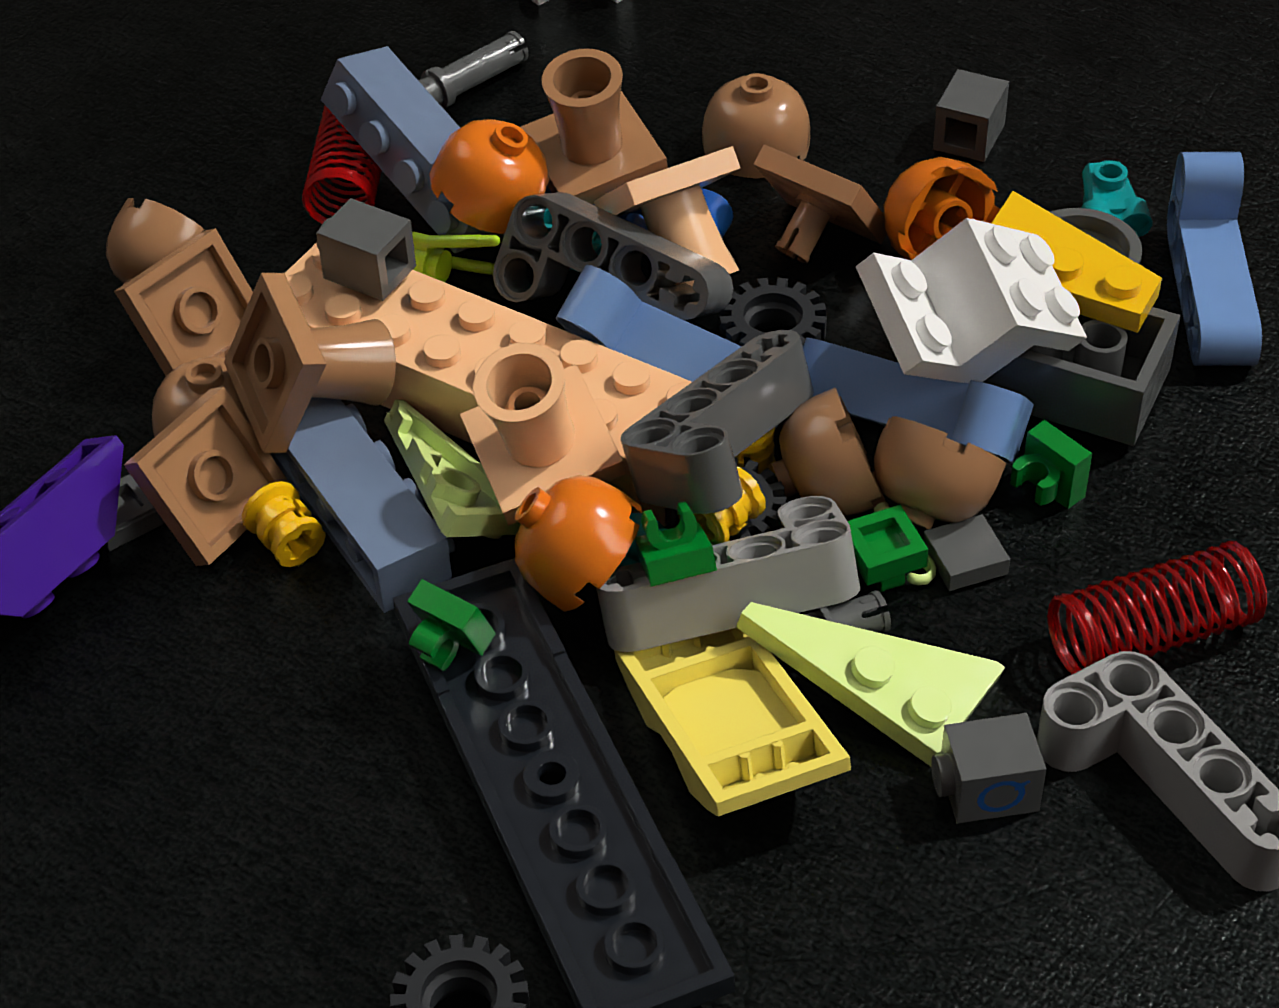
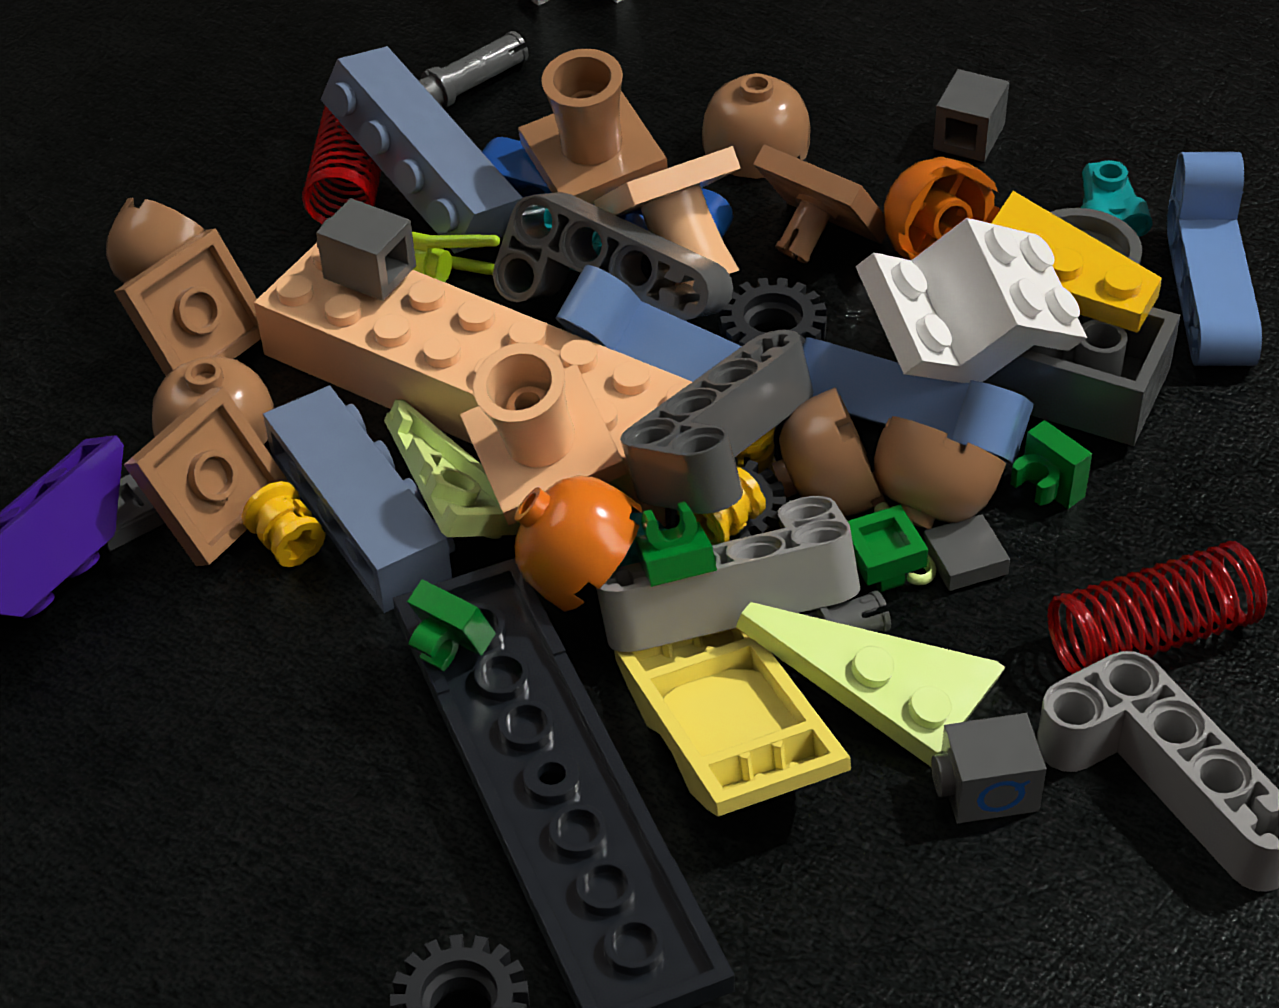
medium nougat plant [224,273,396,453] -> none
orange cylinder [429,119,549,234] -> none

